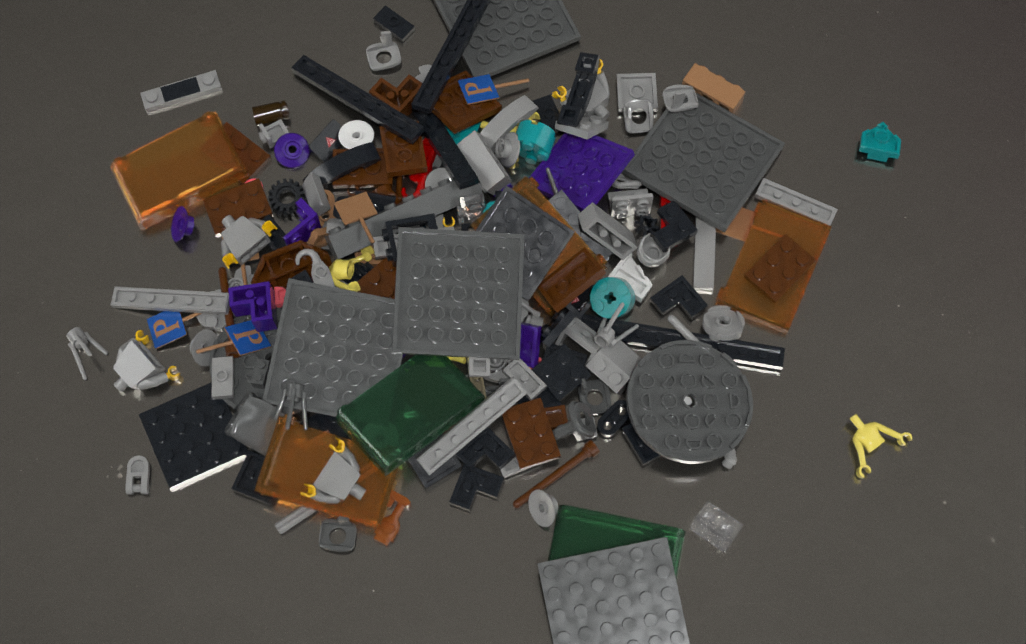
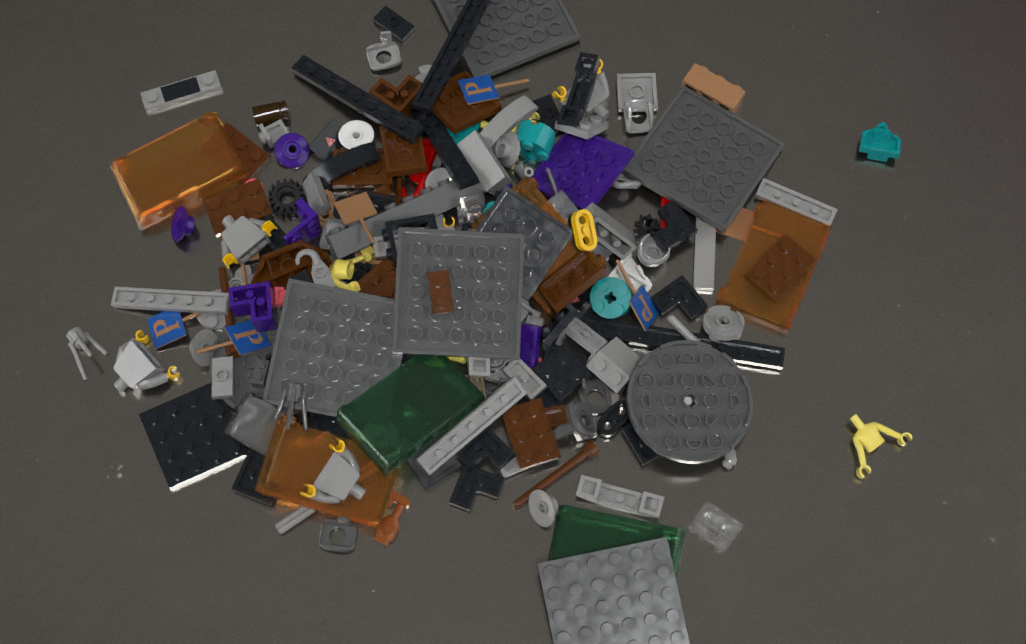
light grey plate [125,455,150,495] -> none
medium nougat plate [307,227,328,249] -> none
light grey plant [593,302,639,348] -> none
light grey bracket [607,188,653,219] -> none
light grey piece [662,84,699,113] -> none
none -> reddish brown plate [427,270,454,315]
none -> light grey arm [514,161,534,180]
none -> yellow plate [571,209,597,252]
none -> light grey slope [576,475,665,518]
none -> piece [616,260,659,331]

